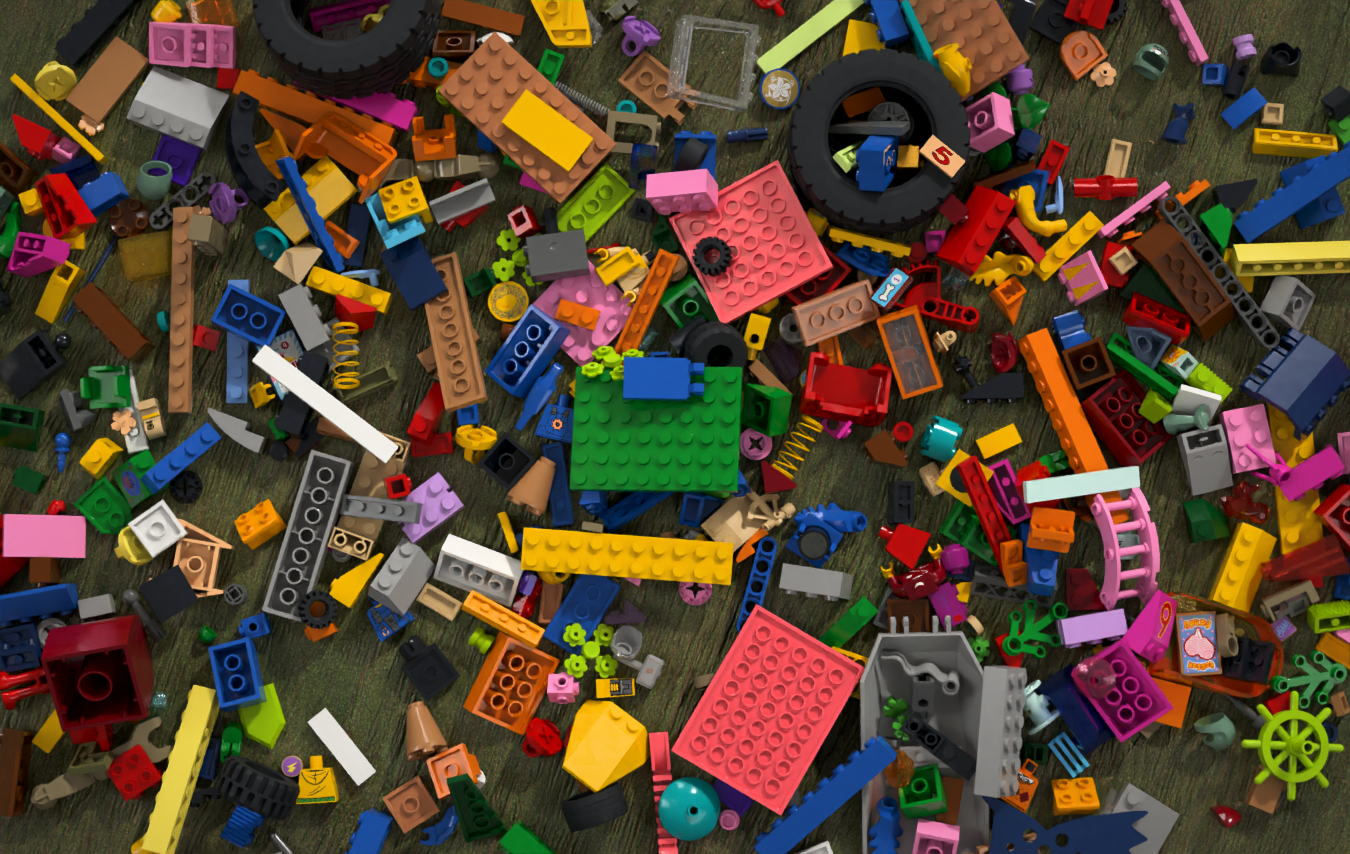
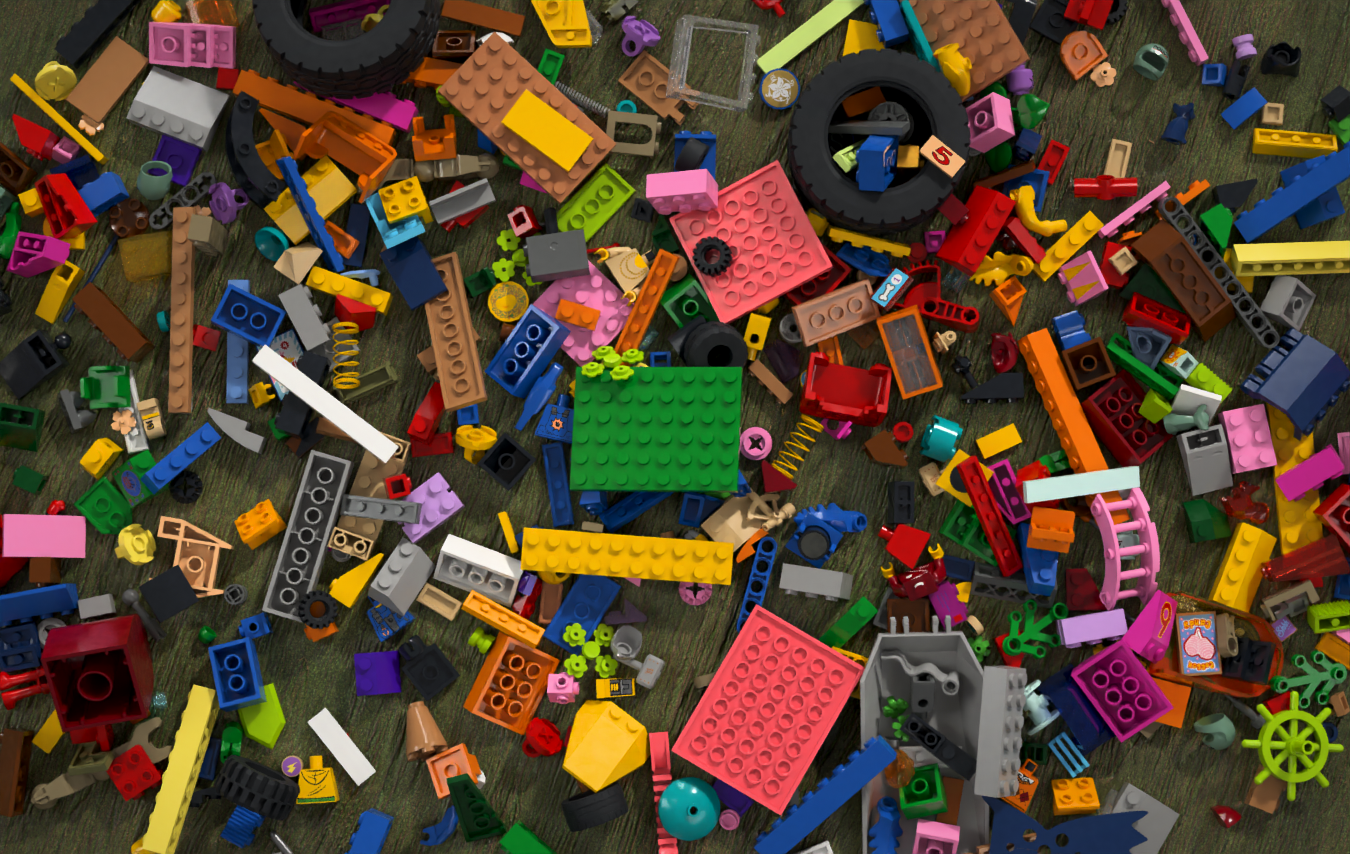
blue bar [55,432,72,473] -> none
white tile [128,499,188,558] -> none
black piece [269,442,289,461] -> none
nougat plate [382,775,441,834] -> none
teal tile [428,57,449,79] -> none
medium nougat cone [507,456,556,516] -> none
yellow tile [594,246,640,287] -> none
blue tile [623,357,704,401] -> none
panel [629,143,658,189] -> none
dark blue axle [727,127,768,144] -> none
green slope [741,384,792,437] -> none
magenta head [940,544,969,575] -> none
orange slope [1000,539,1027,587] -> none
light blue bar [1046,176,1064,215] -> none
clear pink dish [1073,657,1116,699] -> none
dark pink plant [1246,444,1292,486] -> none
none -> dark purple slope [354,650,402,696]

